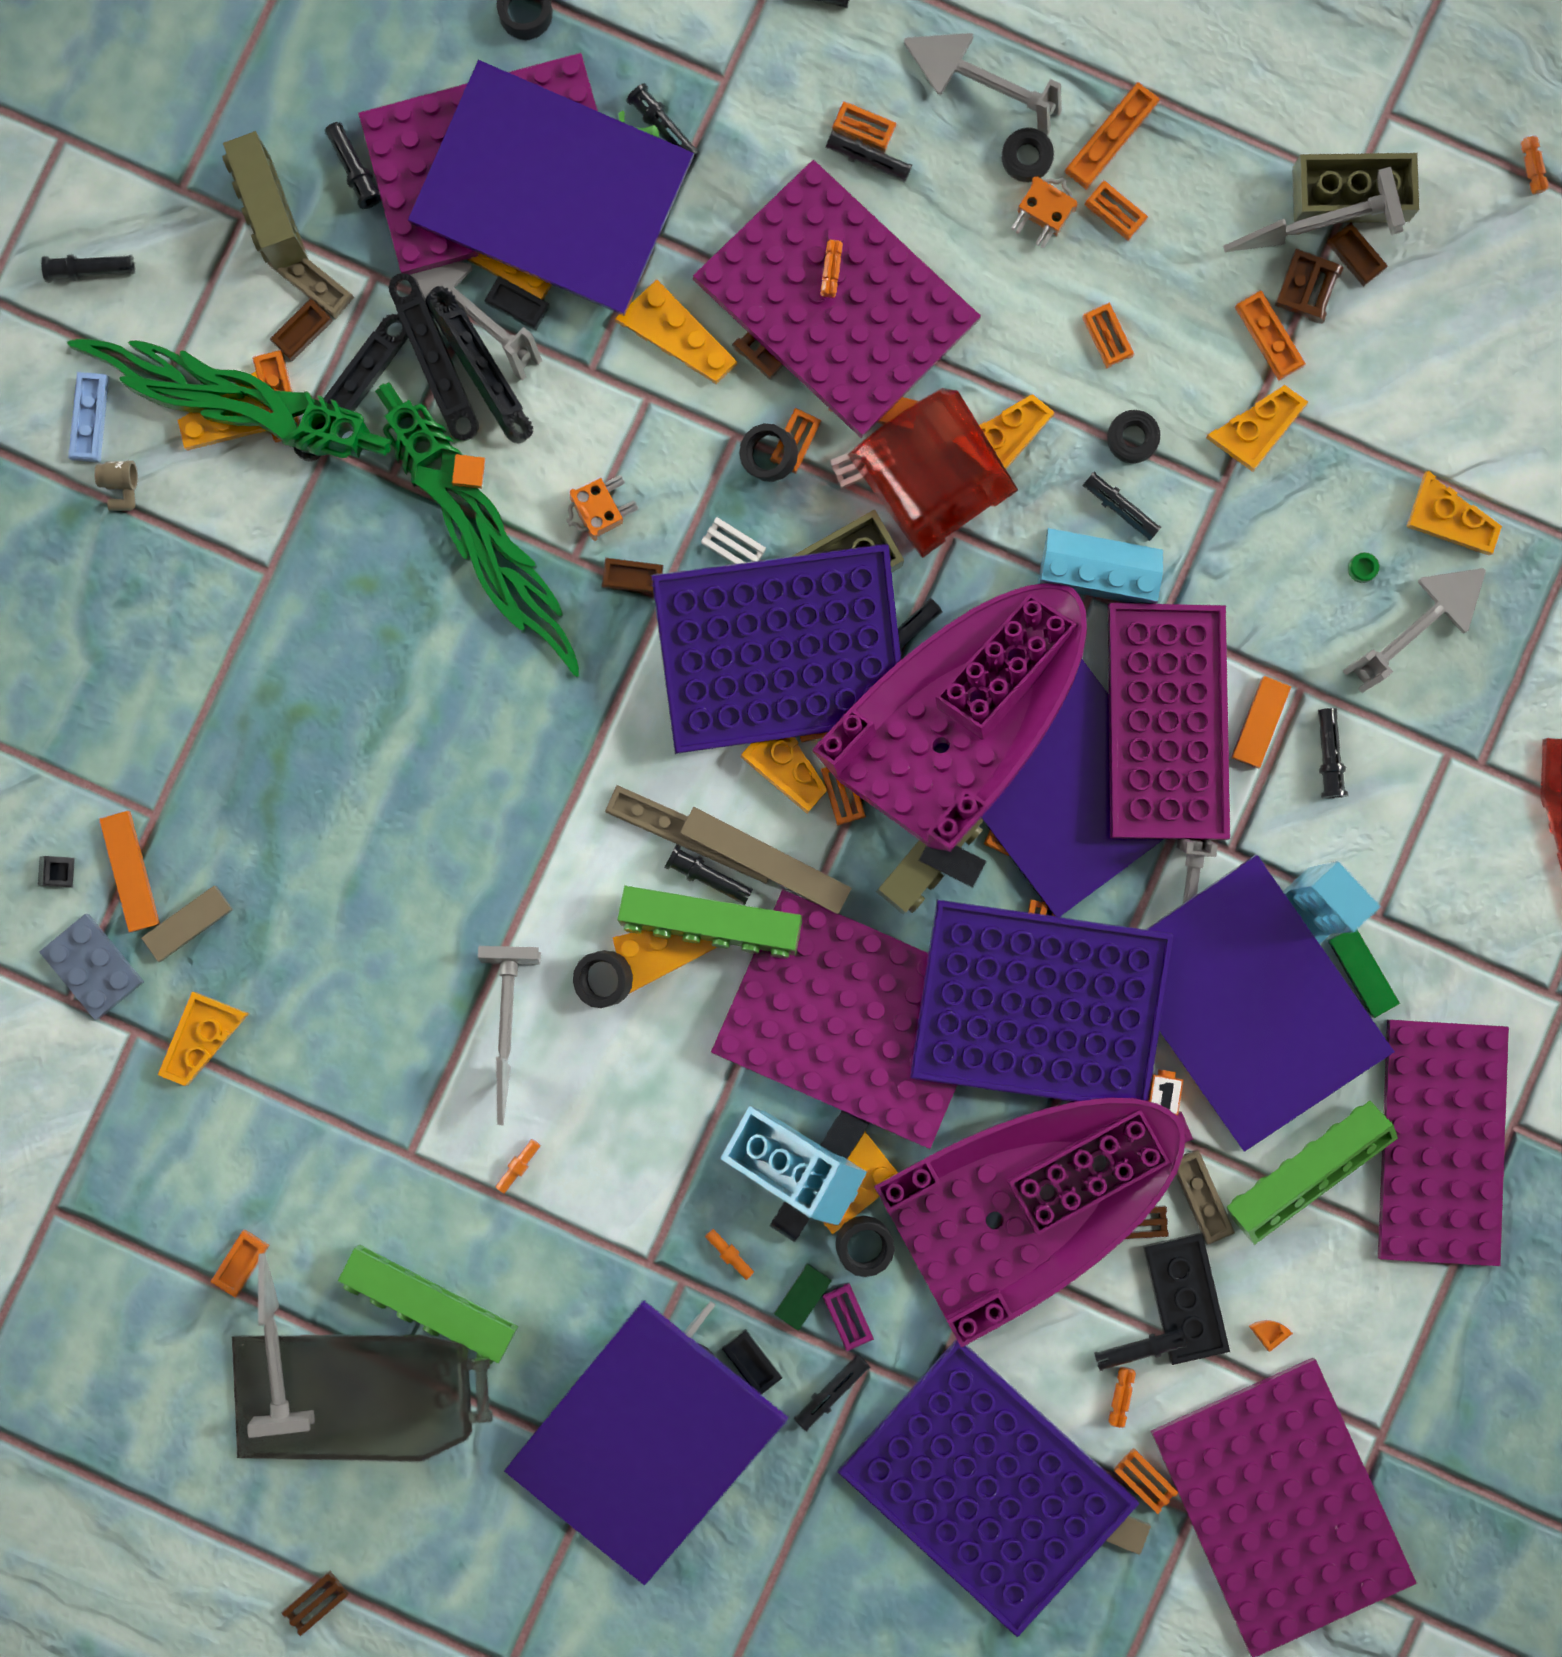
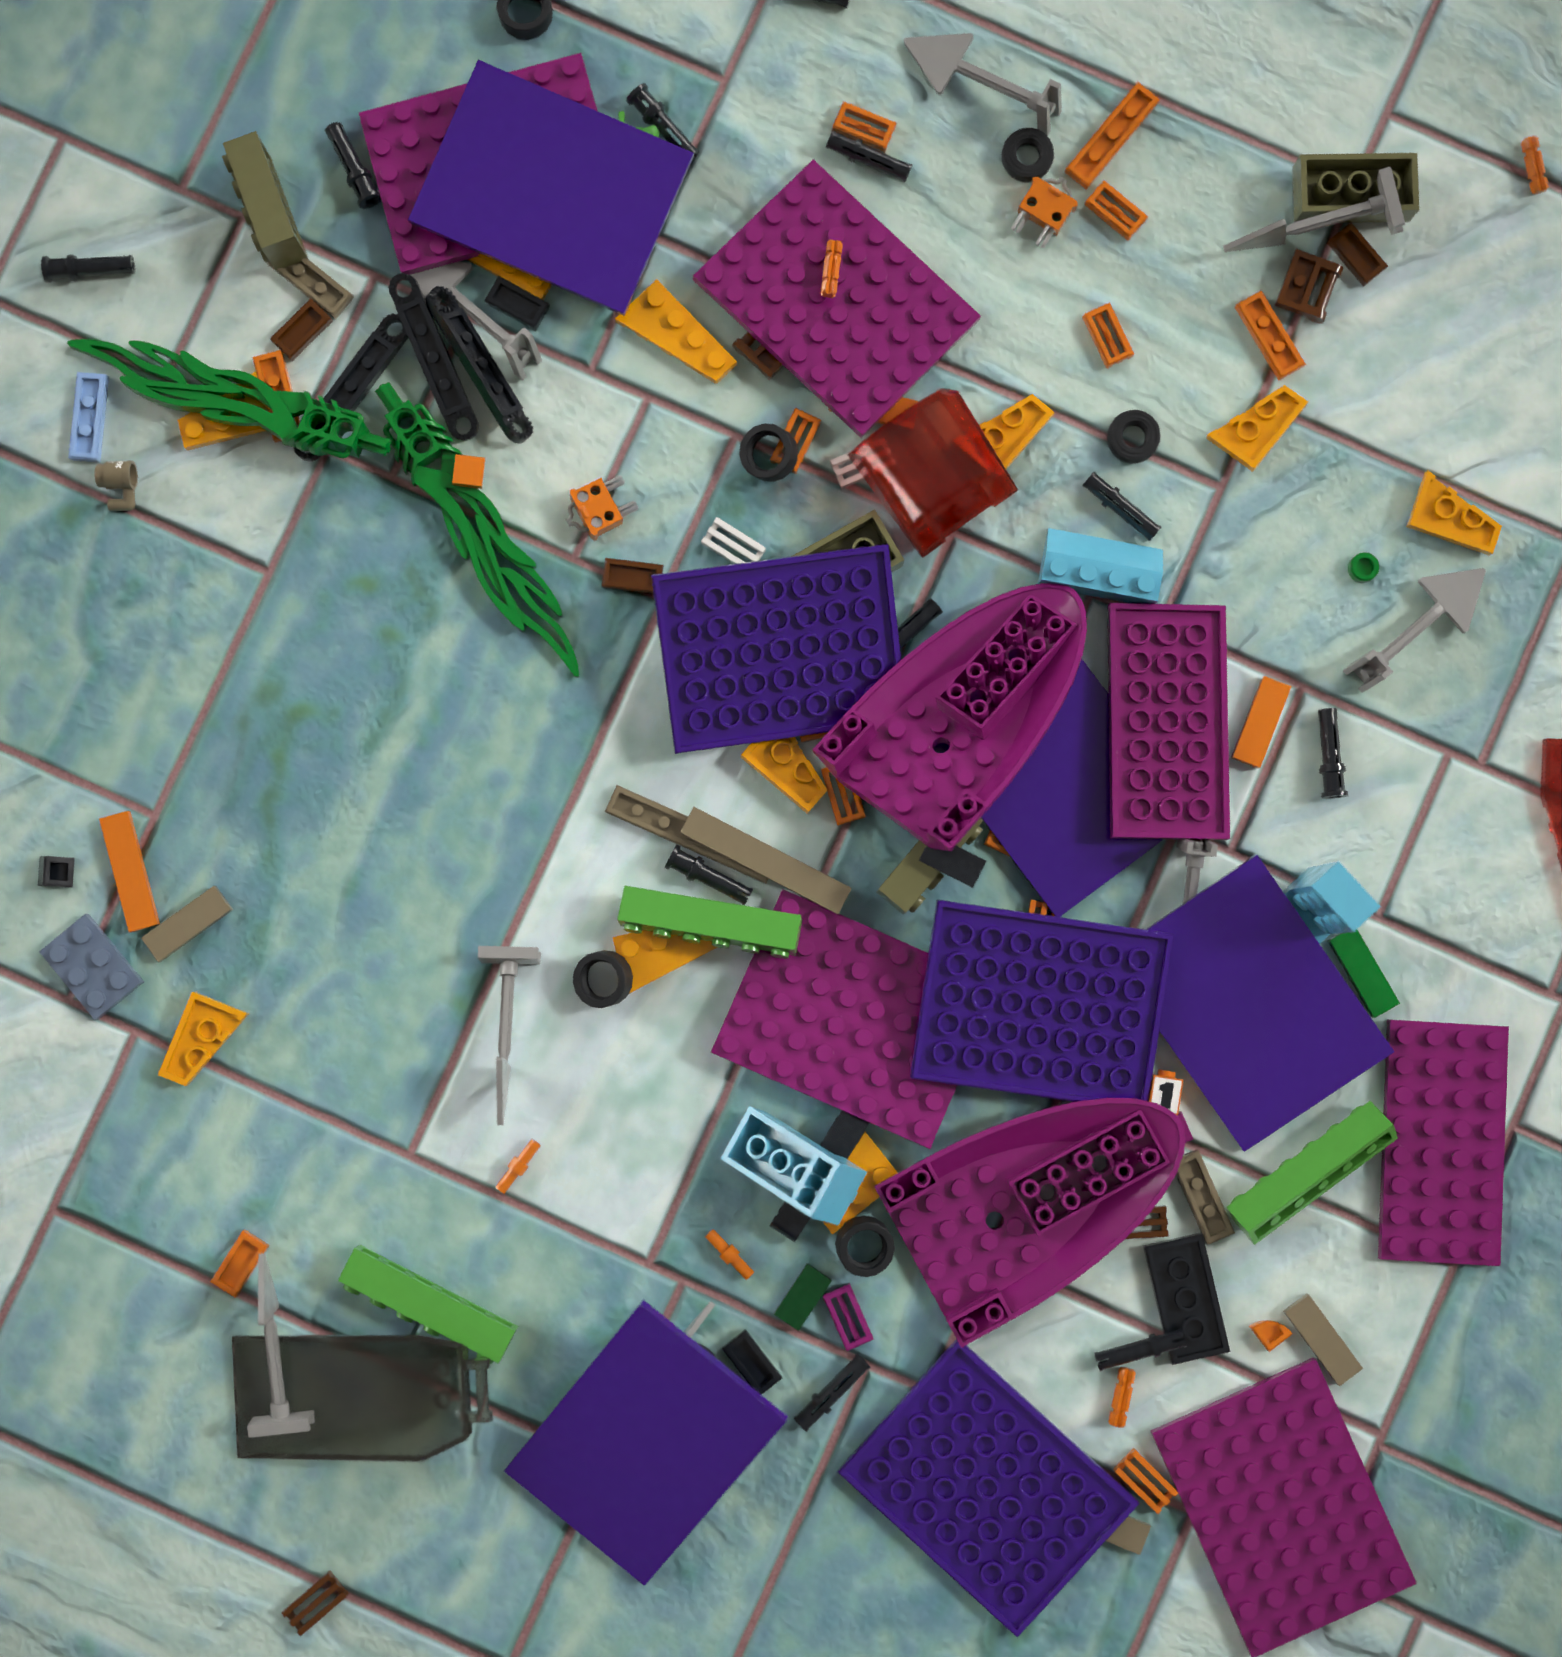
none -> dark tan tile [1283,1294,1363,1386]

